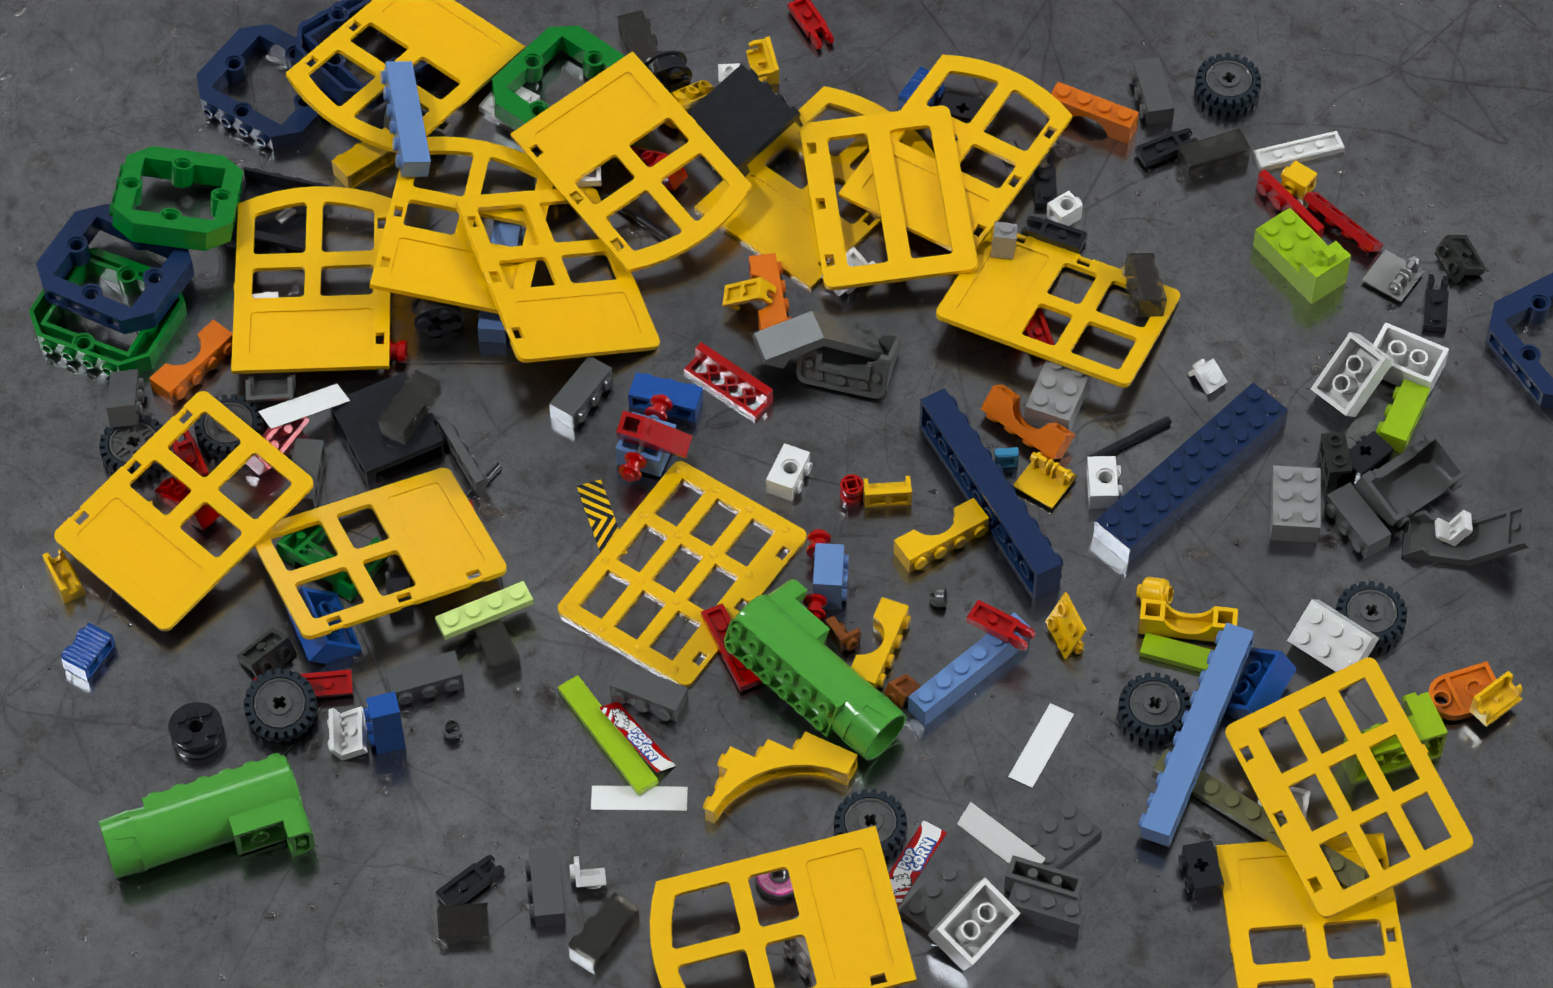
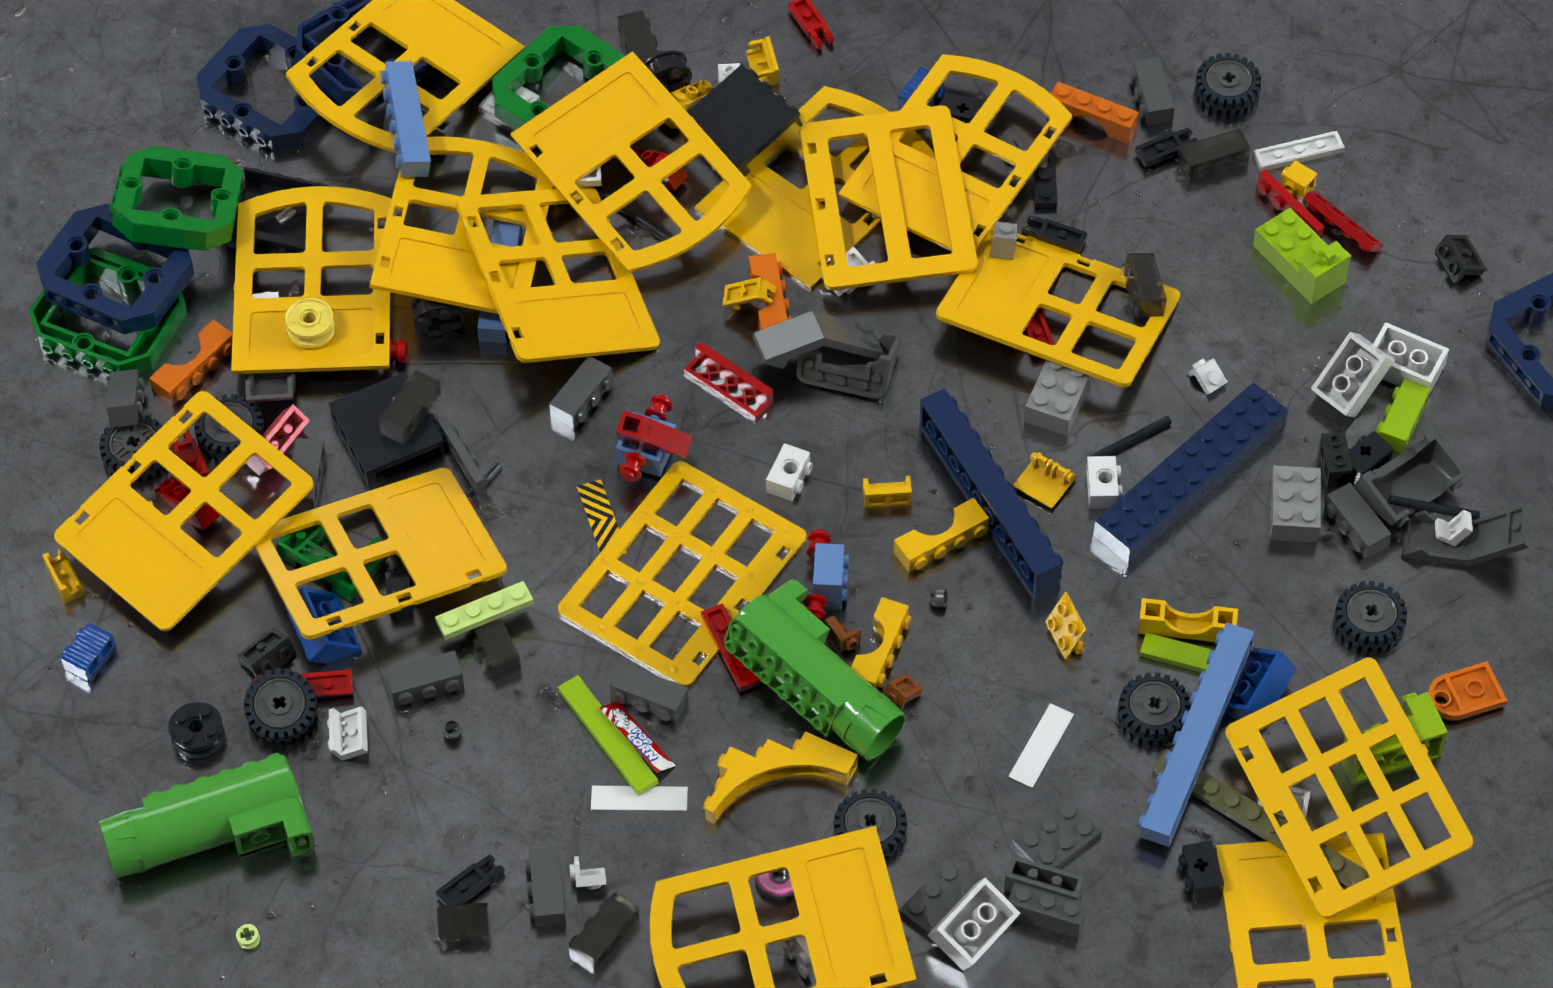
white sticker [258,384,350,429] -> none
yellow brick [332,127,397,189] -> none
blue brick [363,691,406,755] -> none
blue brick [628,372,703,423] -> none
red wheel [840,474,863,507] -> none
sticker [888,820,947,906] -> none
medium blue brick [908,612,1031,727] -> none
white sticker [957,802,1045,864] -> none
red hinge [966,600,1036,651] -> none
orange arch [980,384,1076,460] -> none
dark azure tile [994,447,1019,468] -> none
white brick [1046,191,1083,226] -> none
yellow head [1136,577,1174,604] -> none
white brick [1287,599,1379,672] -> none
light grey hinge [1362,250,1424,302] -> none
black hinge [1422,274,1449,332] -> none
yellow hinge [1469,671,1523,727] -> none
none -> yellowish green bush [236,924,260,949]
none -> light yellow wheel [285,298,335,349]
none -> black bar [1388,495,1480,520]

